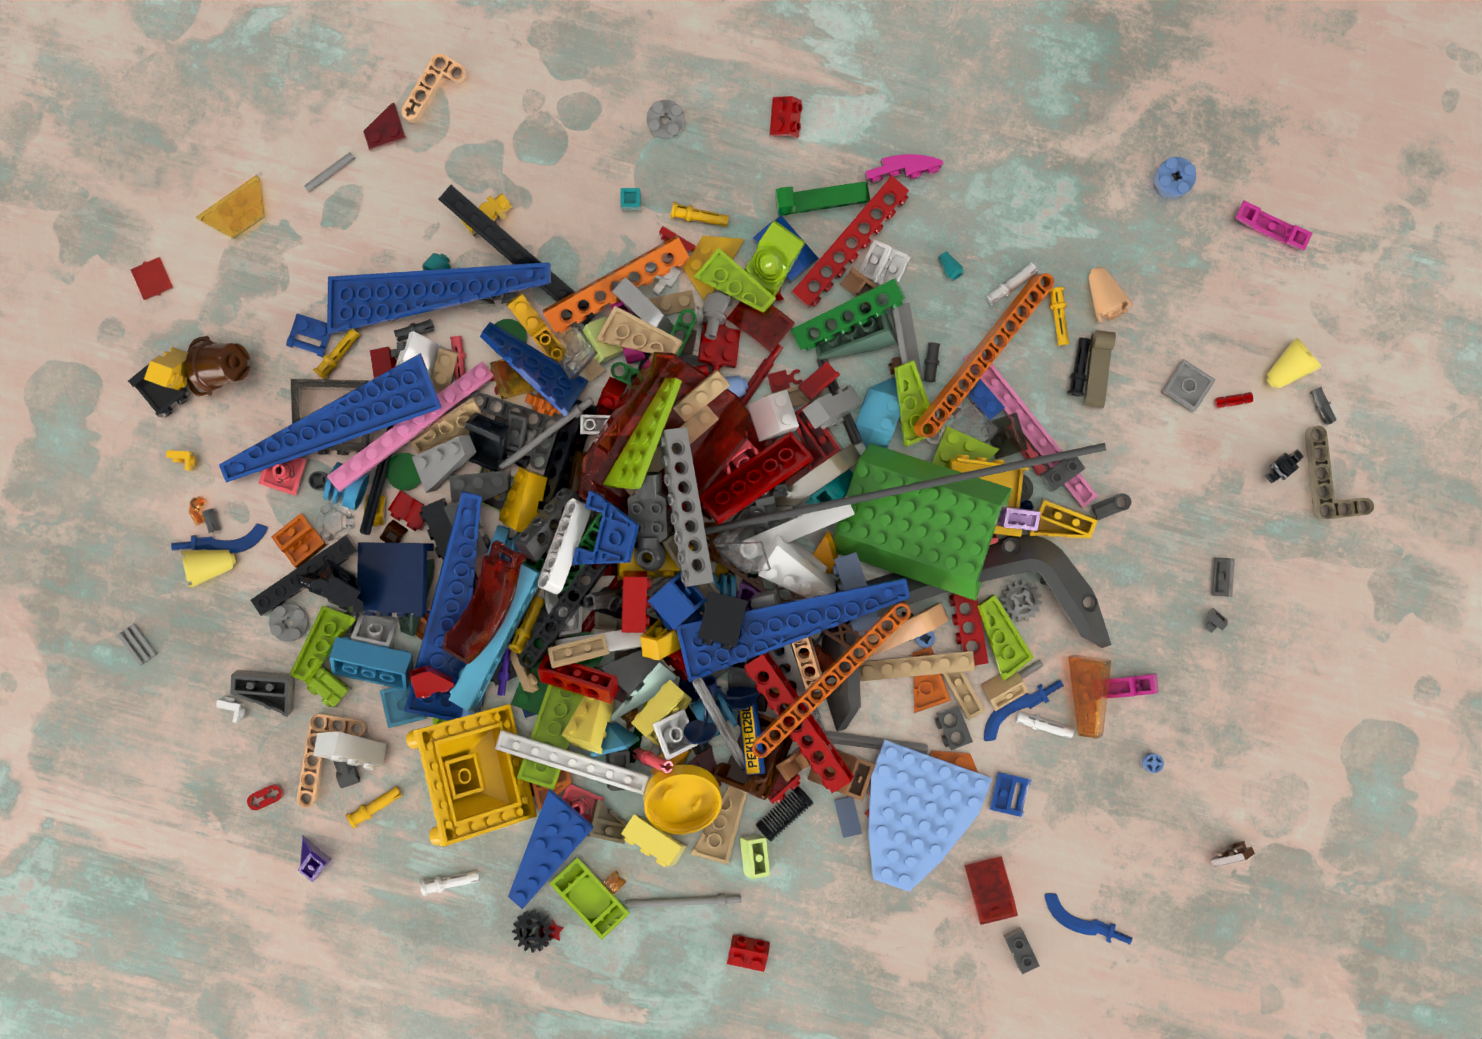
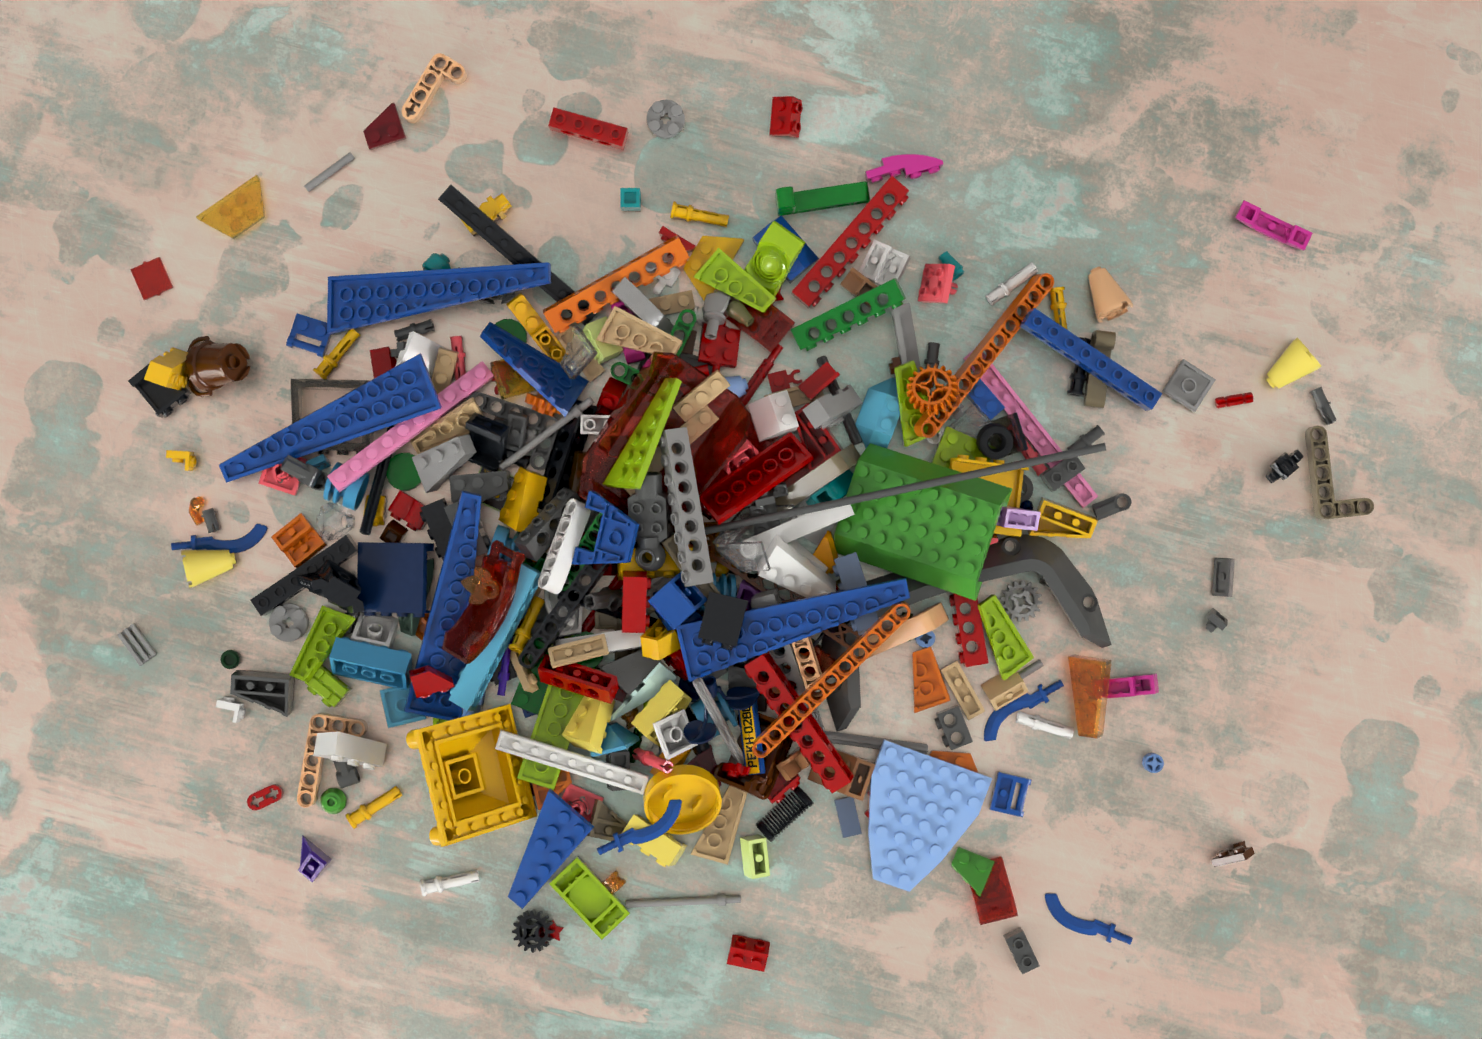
sand green wedge [815,301,896,360] -> none
tan plate [859,651,975,681] -> none
medium blue brick [1154,157,1196,199] -> none
none -> dark green plate [220,650,240,669]
none -> dark grey piece [280,455,323,488]
none -> medium azure tile [306,454,331,470]
none -> bright green cone [320,788,347,814]
none -> clear orange plate [461,567,500,605]
none -> red brick [548,107,629,151]
none -> blue sword [597,799,682,855]
none -> red plate [721,763,751,779]
none -> olive cone [726,300,754,327]
none -> orange gear [906,363,959,416]
none -> coral plate [918,264,958,303]
none -> bright green wing [951,847,995,897]
none -> black tyre [976,423,1013,459]
none -> blue brick [1019,308,1162,411]
none -> dark grey pin [1067,425,1105,450]

